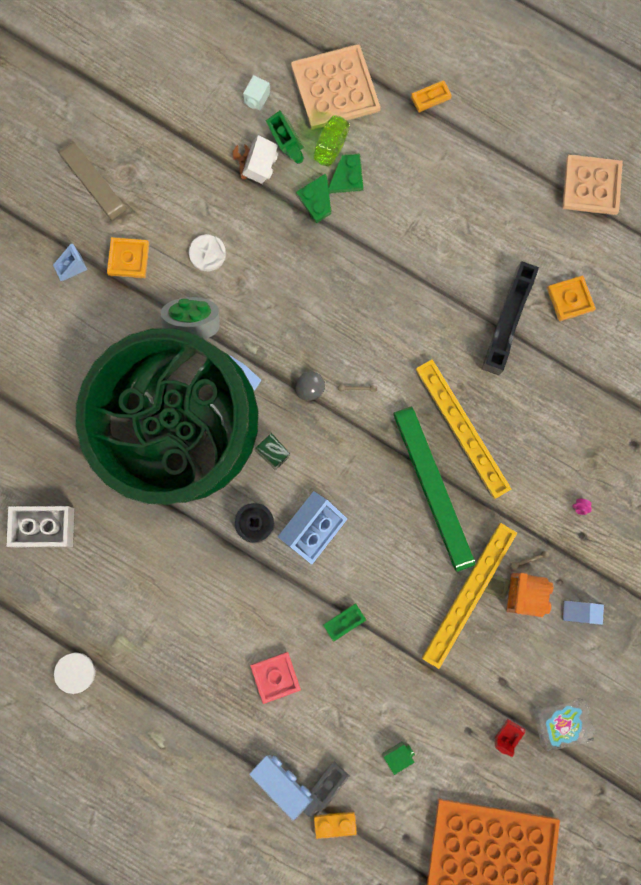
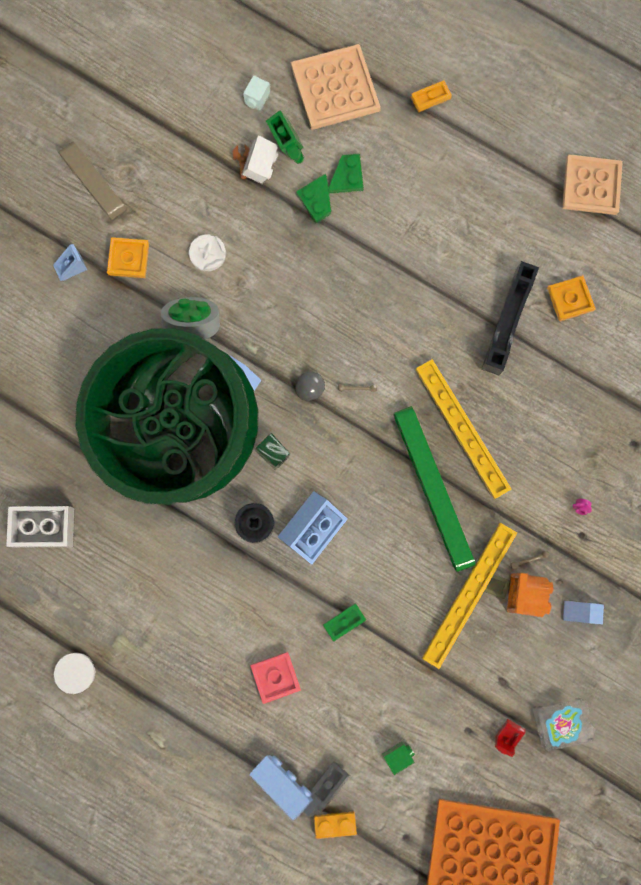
clear neon green gear [314,115,350,167] -> none

